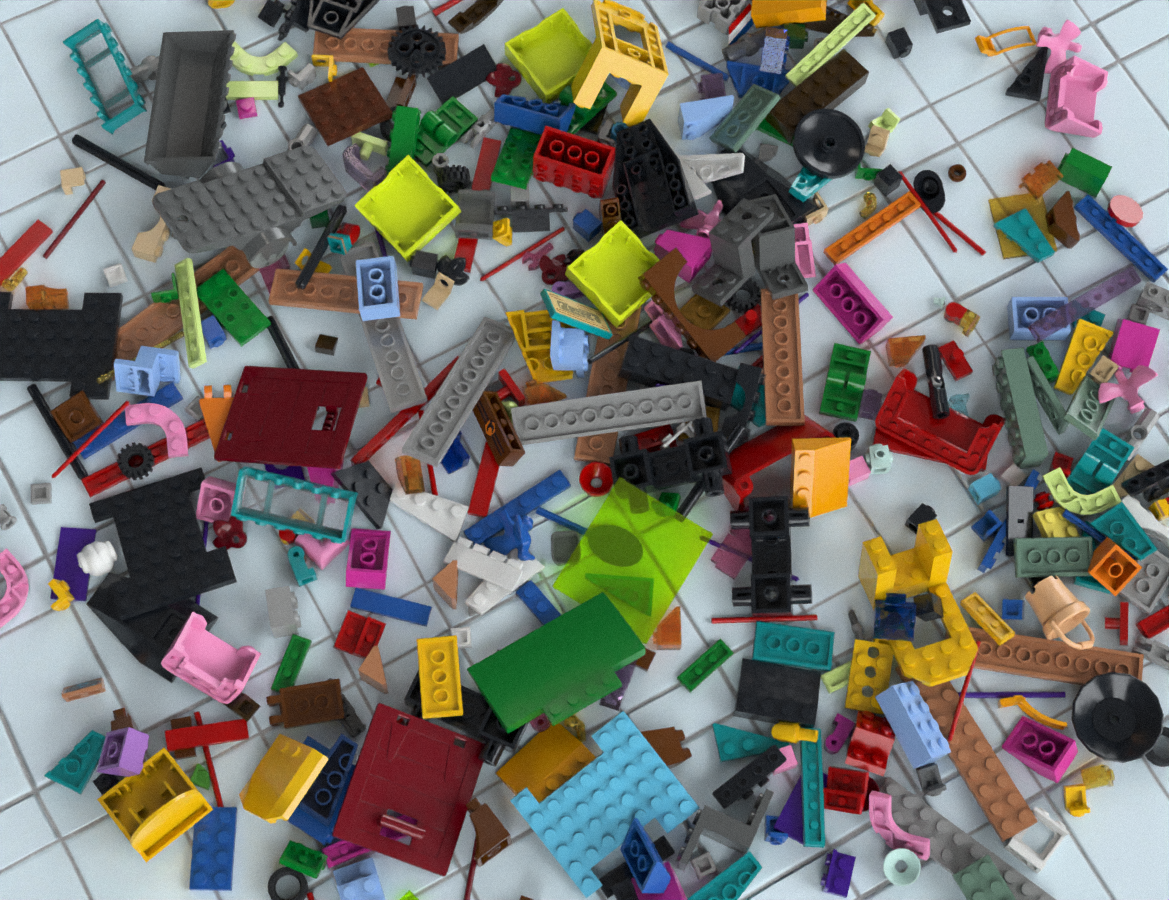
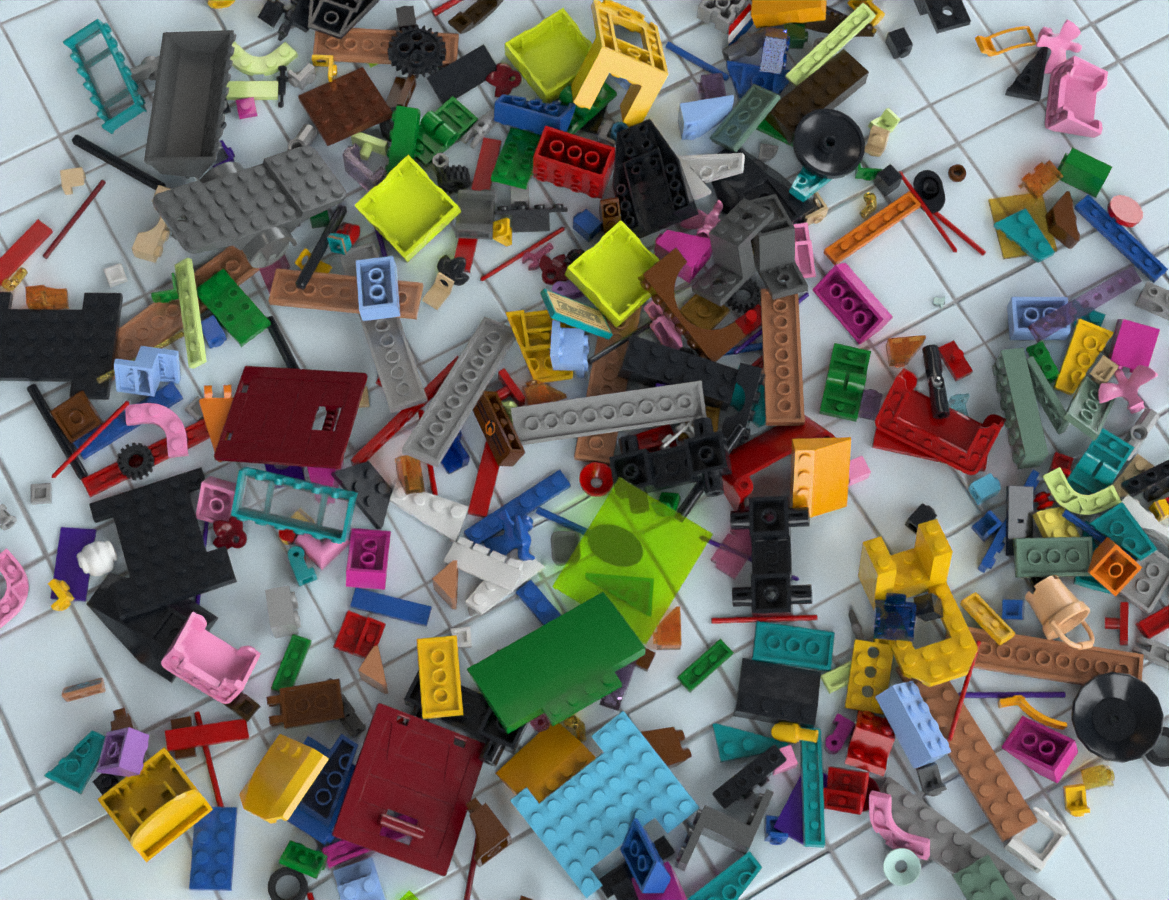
bright green tile [190,763,210,791] -> none
dark brown slope [315,334,338,356] -> none
black brick [409,250,439,279] -> none
light grey tile [690,851,717,879] -> none
dark purple bracket [820,849,856,898] -> none
black wheel [832,422,859,451] -> none
light aqua brick [864,444,893,474] -> none
leg [944,302,980,337] -> none
white tile [999,463,1028,486] -> none
light grey tile [1127,304,1151,325] -> none

